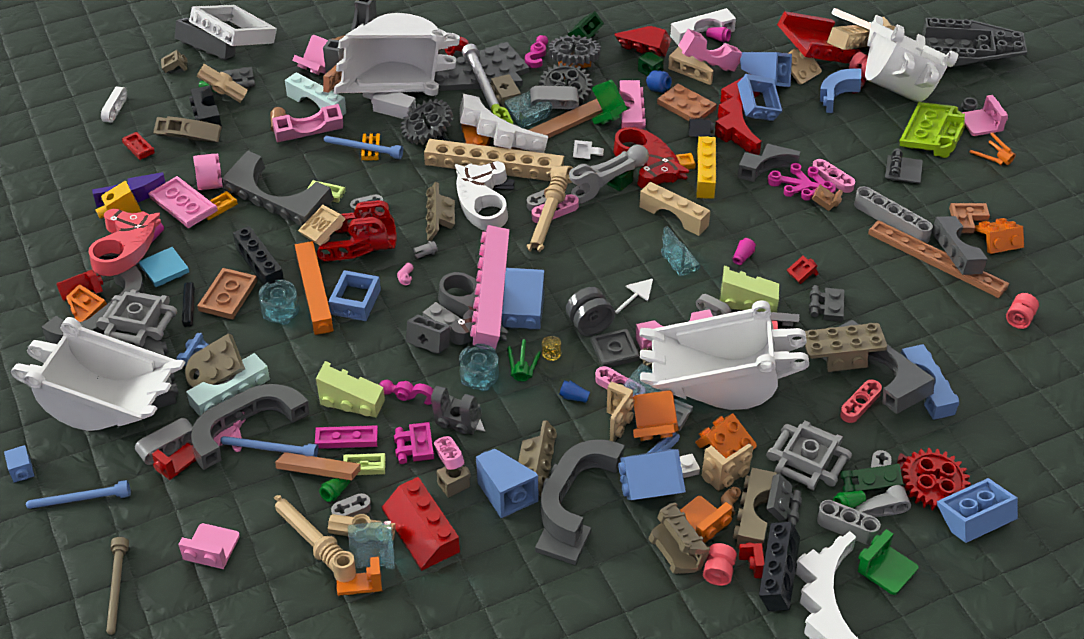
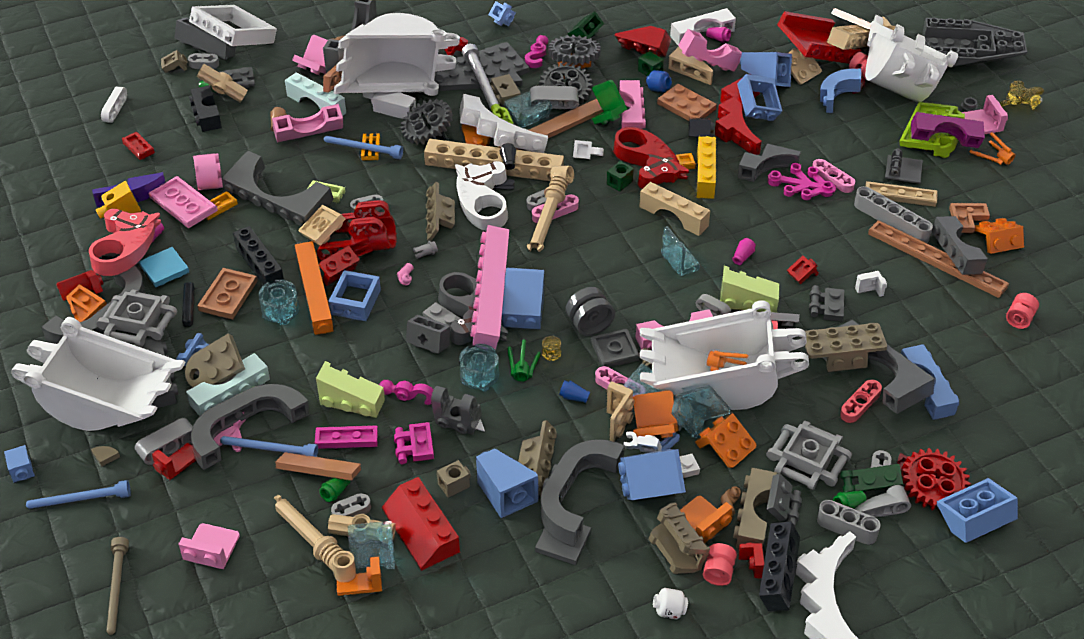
dark tan slope [153,116,222,143] -> none
yellowish green tile [343,453,386,475] -> none
bright pink beam [434,436,464,470] -> none
light grey piece [569,145,649,204] -> none
white piece [615,279,653,314] -> none
tan bracket [701,444,753,492] -> none
medium nougat bracket [812,184,843,211] -> none
green bracket [857,529,918,595] -> none
none -> dark tan tile [91,446,120,467]
none -> light grey beam [188,53,219,69]
none -> red bracket [319,246,360,286]
none -> light blue brick [488,1,516,26]
none -> black cone [499,143,517,170]
none -> white plate [624,432,662,453]
none -> white head [653,588,688,620]
none -> clear light blue bracket [671,385,731,438]
none -> orange plant [707,350,749,371]
none -> white bracket [855,271,887,297]
none -> tan tile [865,181,937,207]
none -> magenta arch [911,112,985,148]
none -> clear yellow animal [999,80,1044,110]

